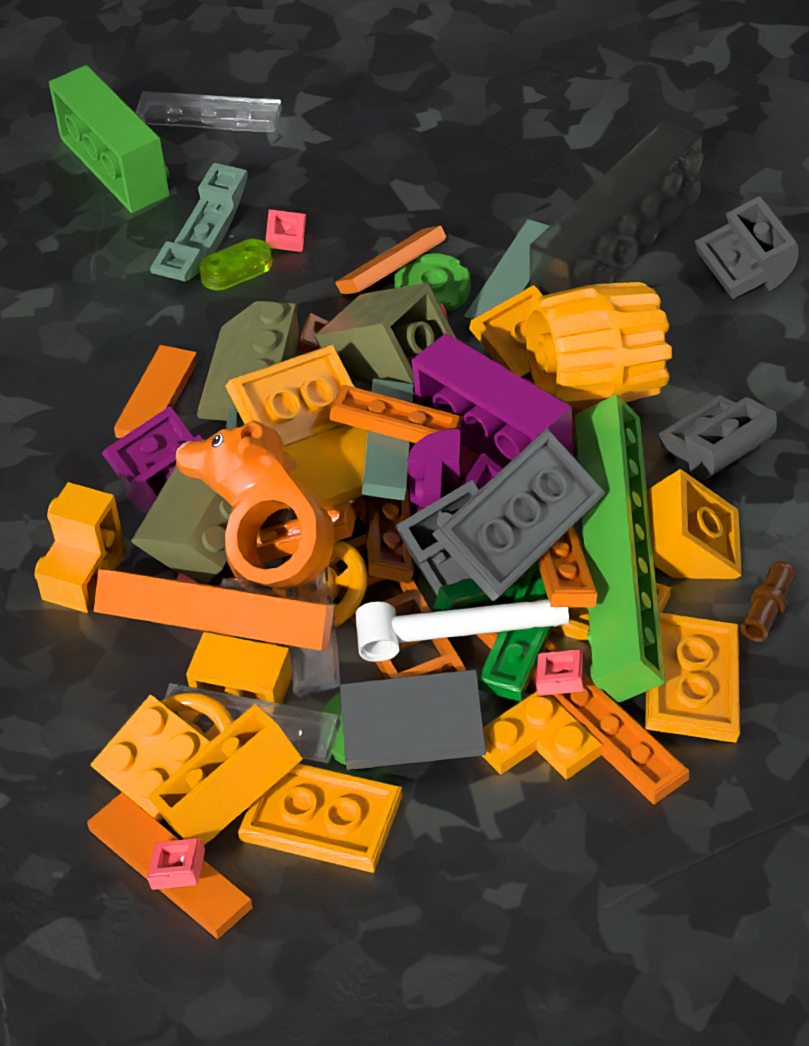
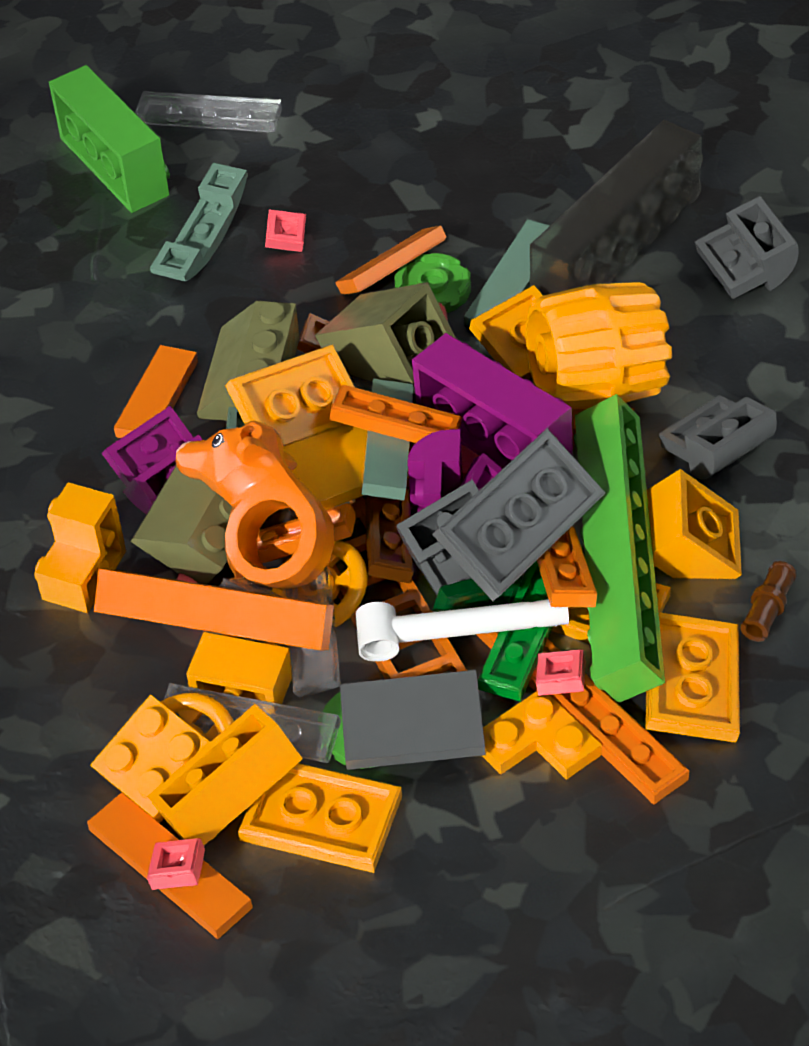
clear neon green plate [199,239,272,290] -> none

